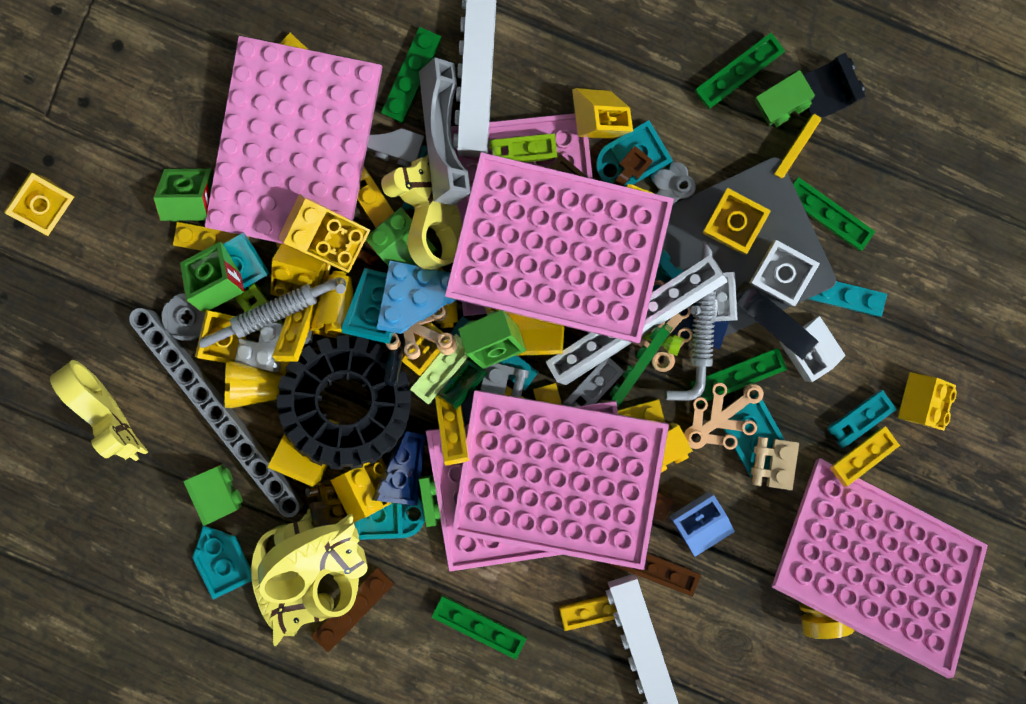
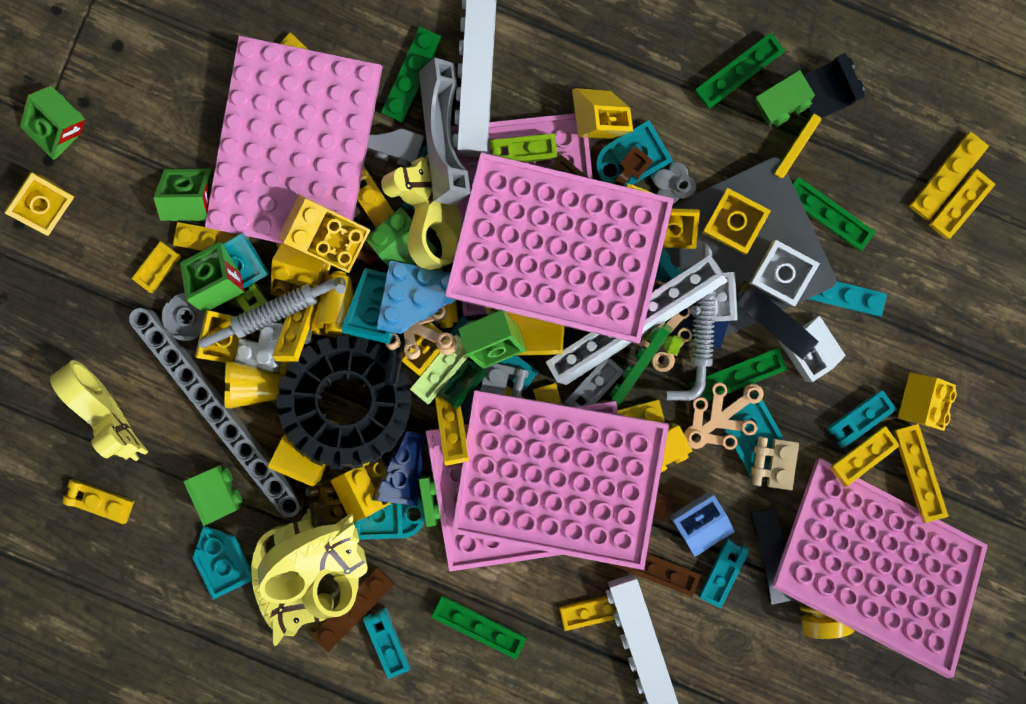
none -> bright green slope [20,86,85,160]
none -> yellow plate [62,479,134,524]
none -> yellow plate [131,241,181,293]
none -> teal plate [363,607,411,679]
none -> yellow slope [662,209,700,249]
none -> teal plate [698,537,749,609]
none -> black slope [750,507,794,605]
none -> yellow plate [893,424,949,523]
none -> yellow plate [908,132,989,221]
none -> yellow plate [929,169,996,240]

